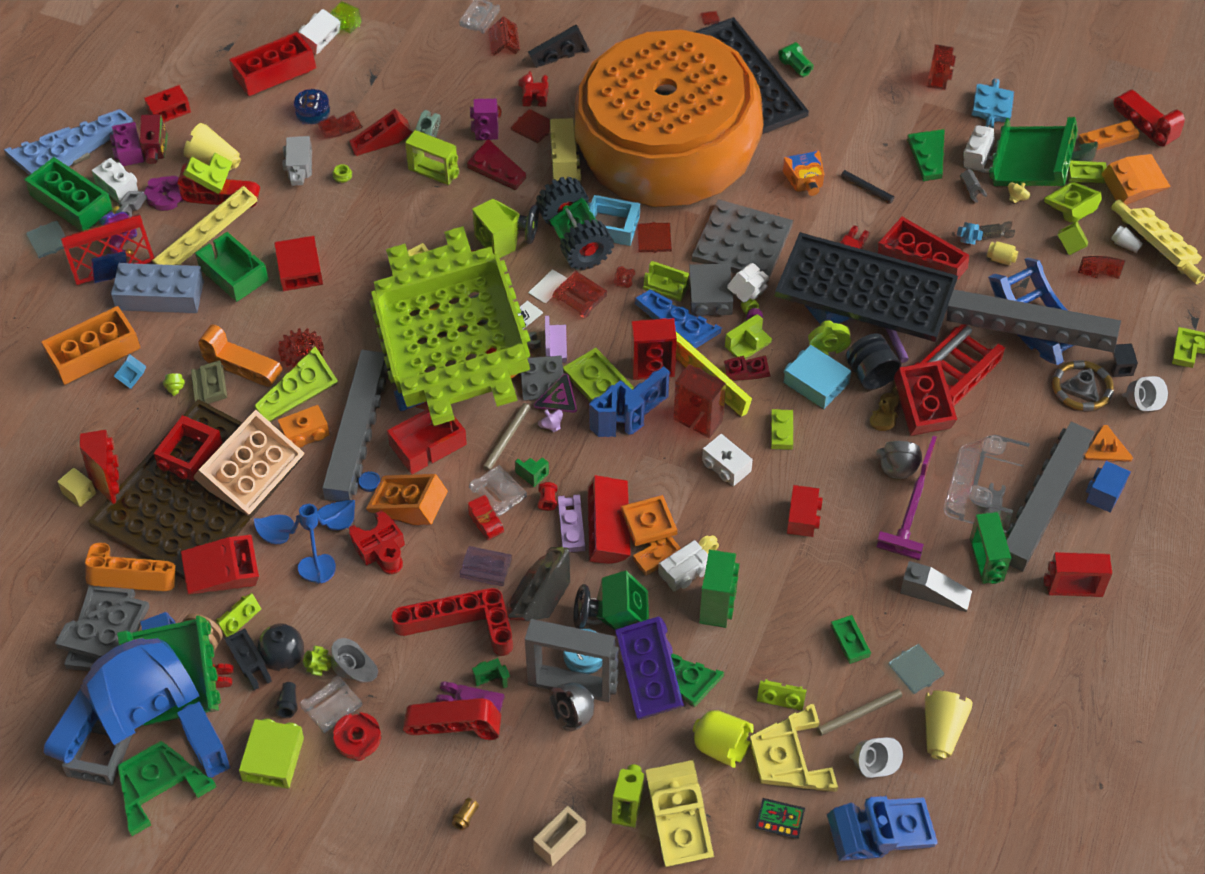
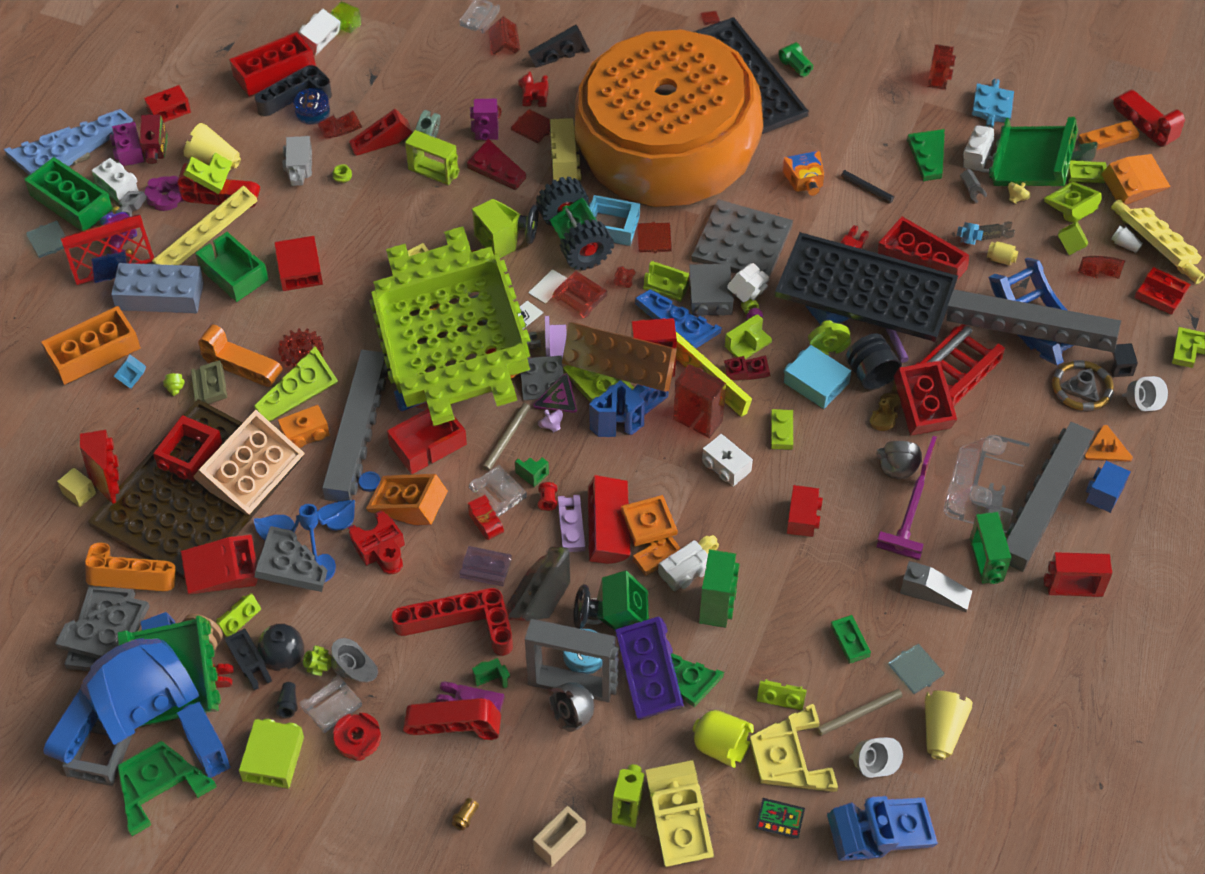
none -> dark grey plate [254,526,328,592]
none -> black beam [255,65,332,116]
none -> dark orange plate [562,322,677,391]
none -> red slope [1134,267,1191,315]

